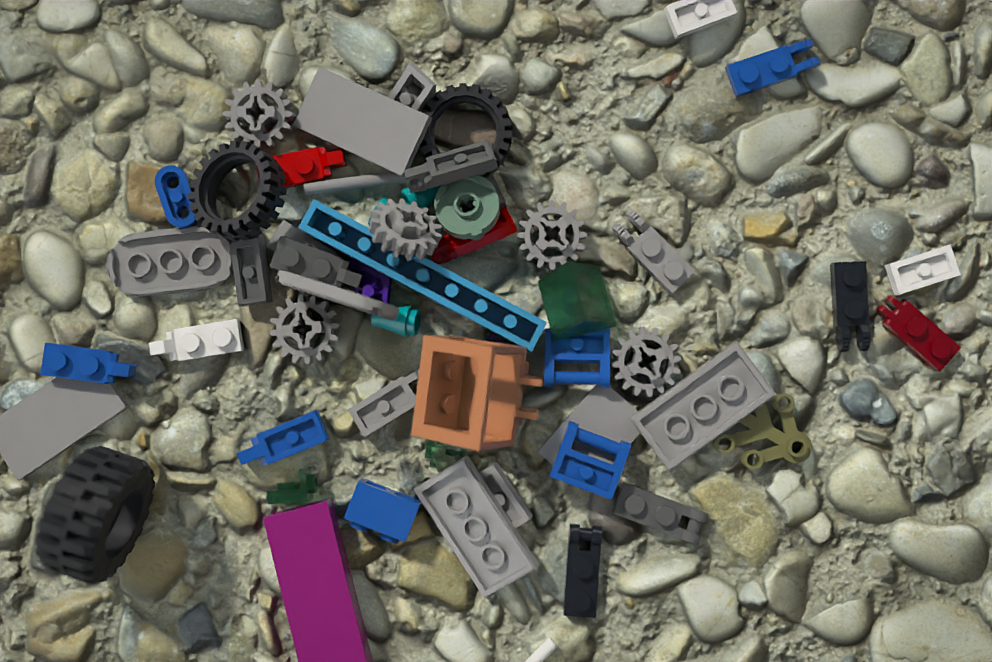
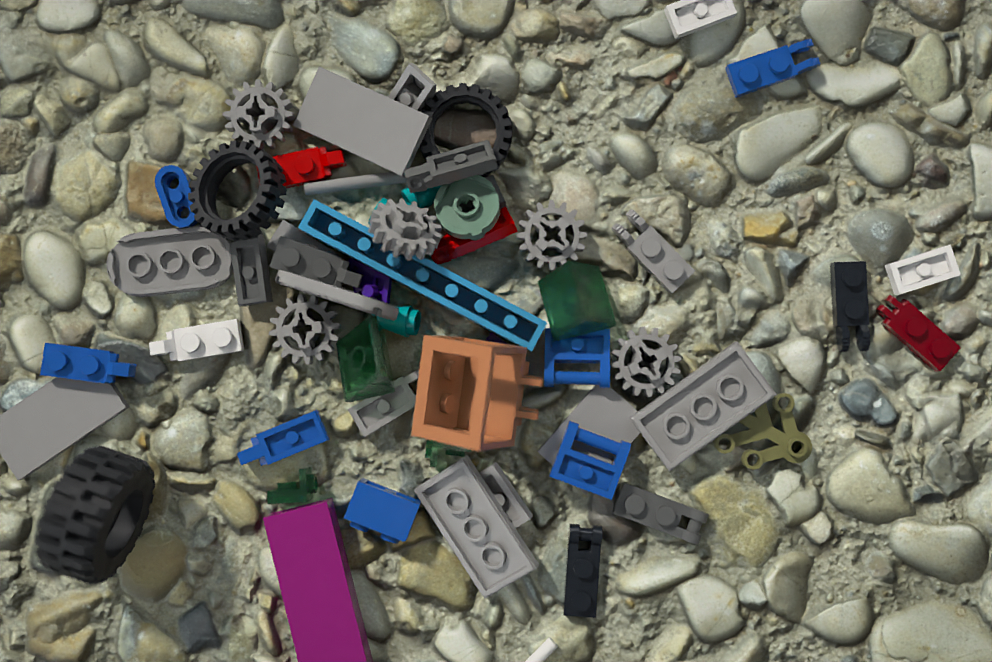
none -> clear green slope [336,315,395,402]

